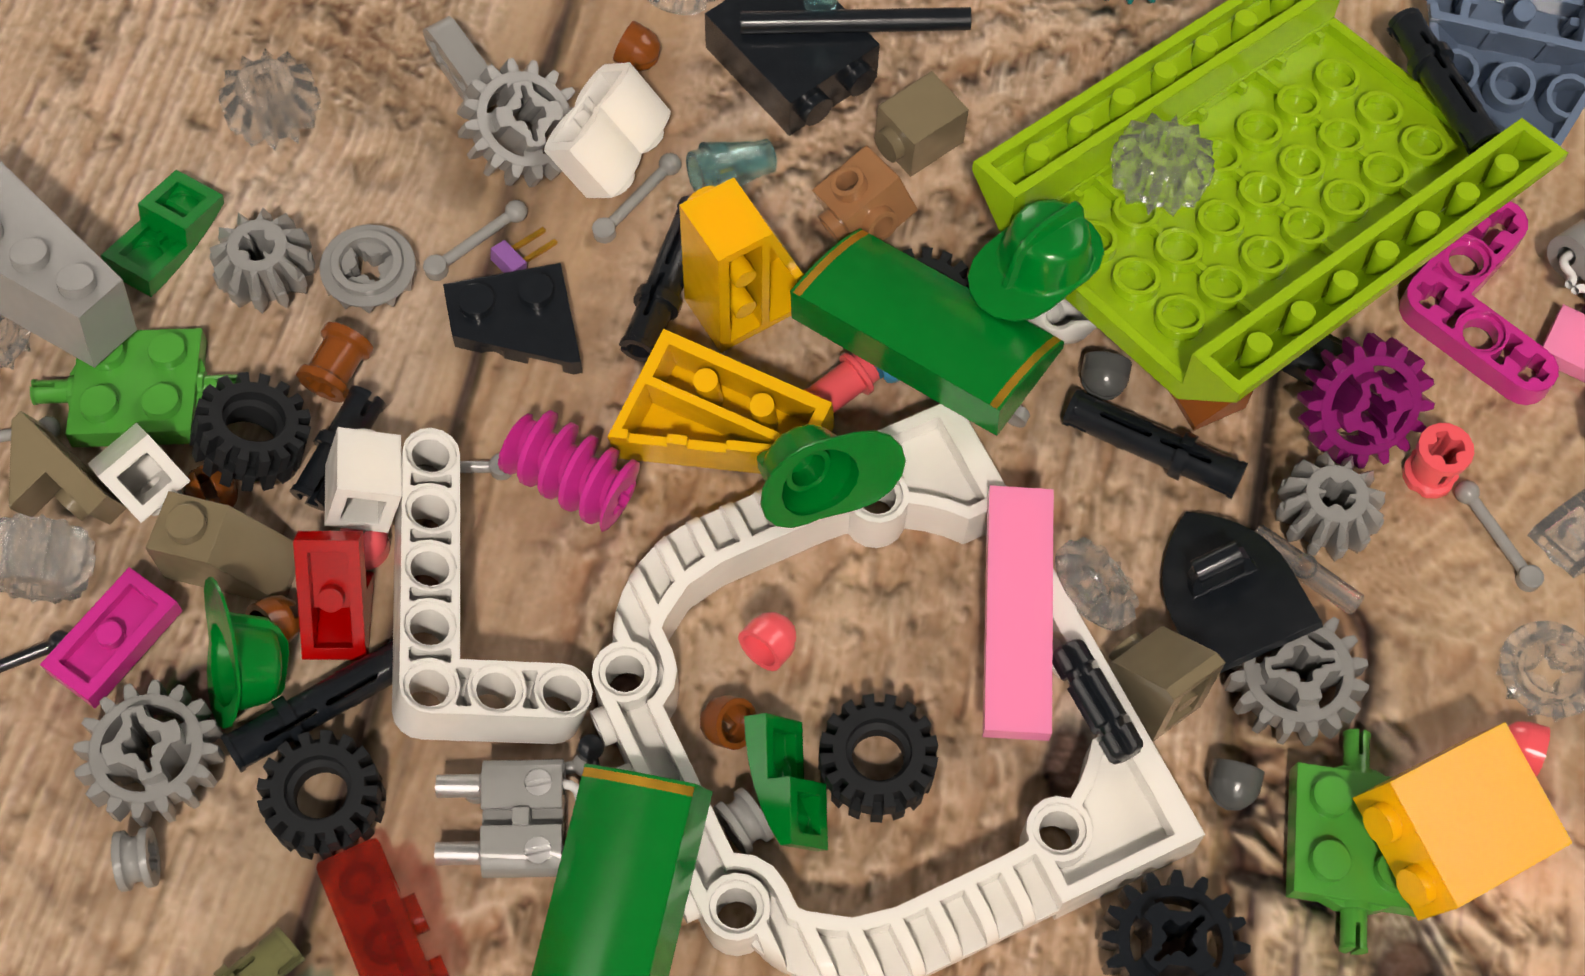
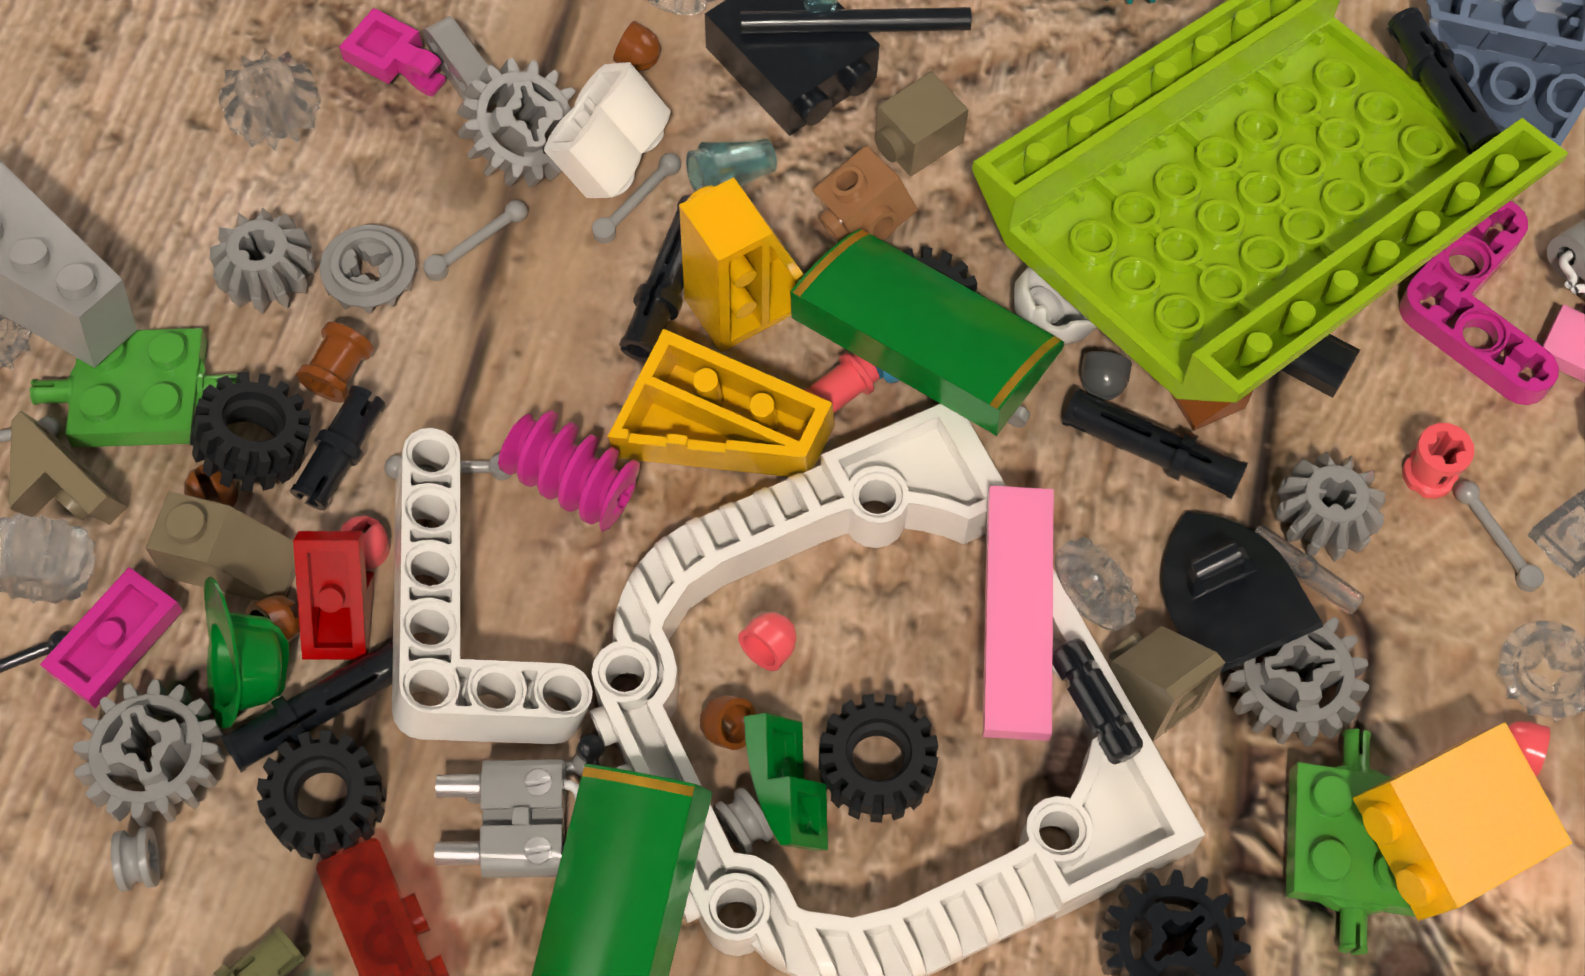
white brick [88,423,190,523] -> none
green slope [101,170,224,297] -> none
white brick [324,427,402,533] -> none
black wing [443,263,583,375] -> none
medium lavender piece [490,227,557,273] -> none
green piece [757,424,906,528] -> none
green piece [968,199,1104,322] -> none
clear gear [1110,112,1215,216] -> none
dark grey hinge [1208,758,1265,810] -> none
magenta gear [1297,333,1435,469] -> none
none -> dark pink plate [339,8,446,97]

